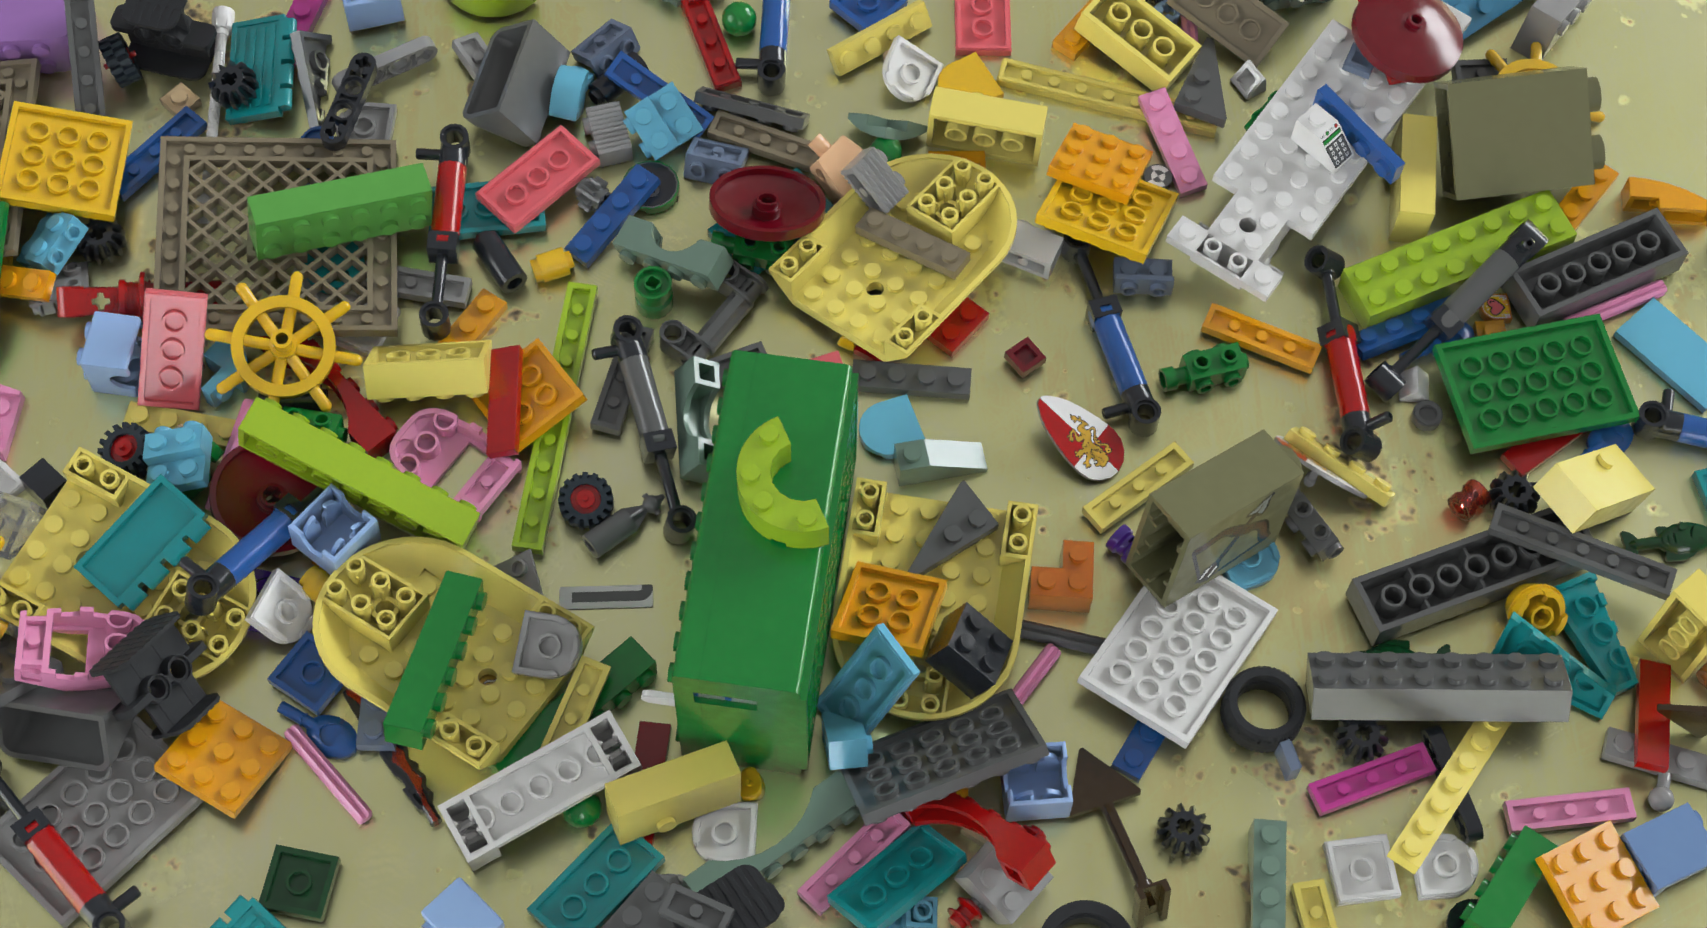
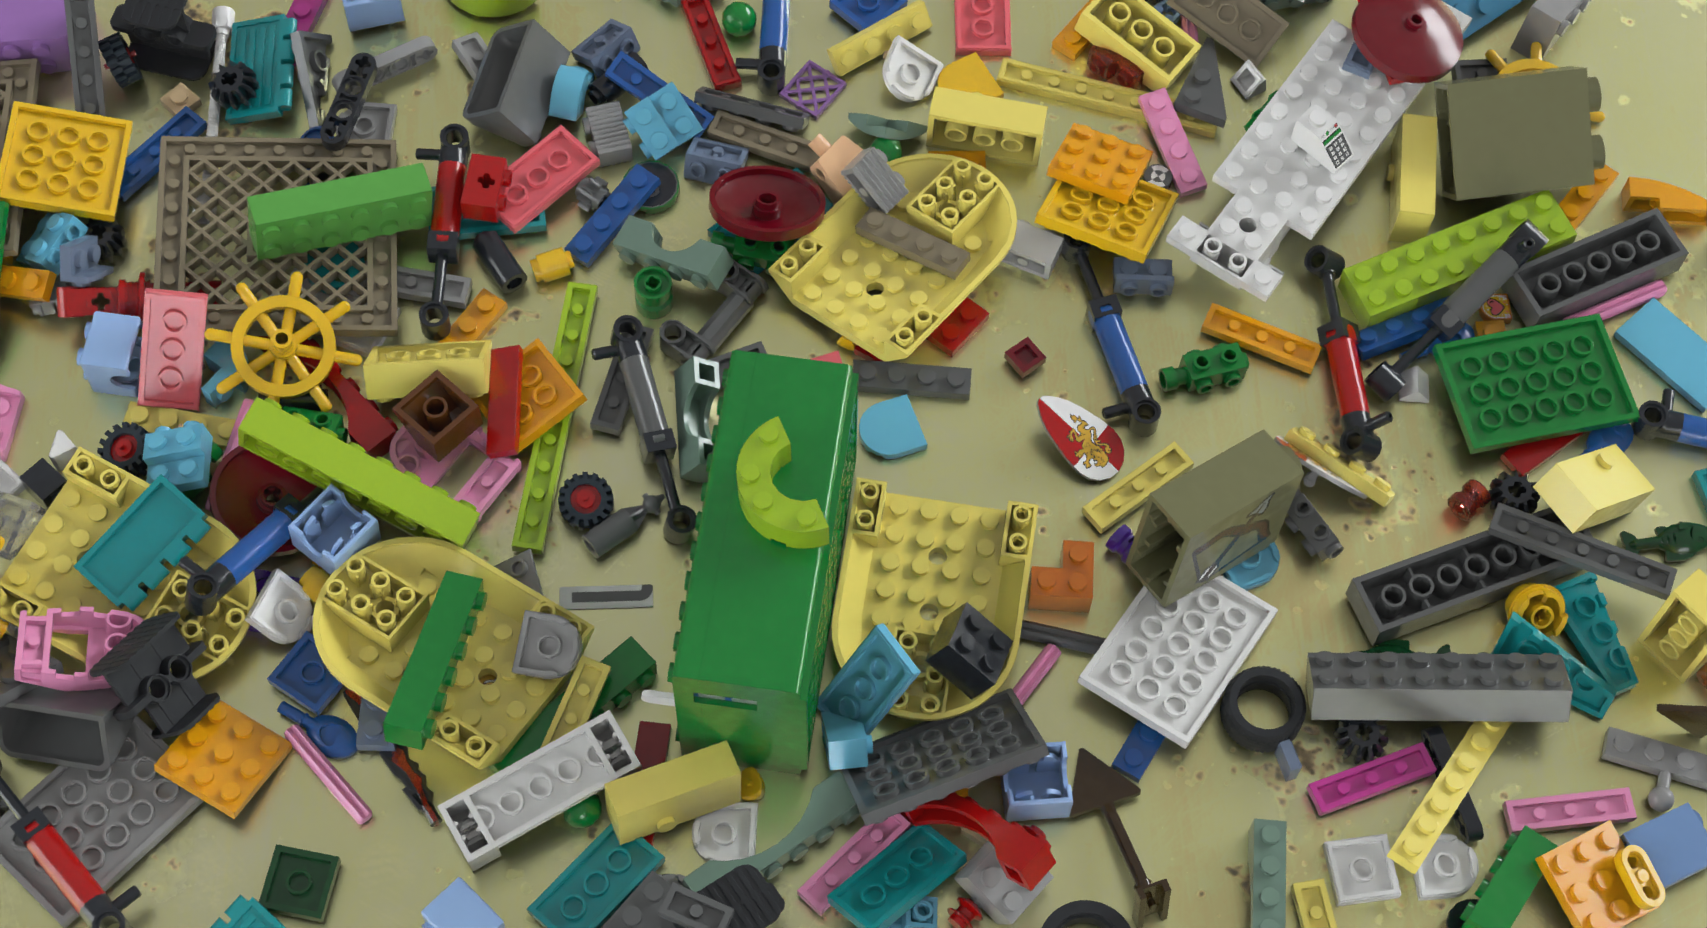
light orange plate [830,561,947,658] -> none
sand green slope [893,439,988,486] -> none
dark grey wing [908,480,999,575] -> none
black gear [1156,803,1211,860] -> none
blue plate [1312,84,1405,184] -> none
dark grey tile [1411,400,1443,431] -> none
red tile [1634,658,1671,774] -> none
none -> white slope [49,430,77,471]
none -> sand blue bracket [60,235,114,287]
none -> reddish brown slope [392,370,483,463]
none -> red brick [460,153,512,223]
none -> medium lavender window [779,60,847,120]
none -> clear red slope [1087,45,1144,90]
none -> yellow plate [1614,845,1666,910]

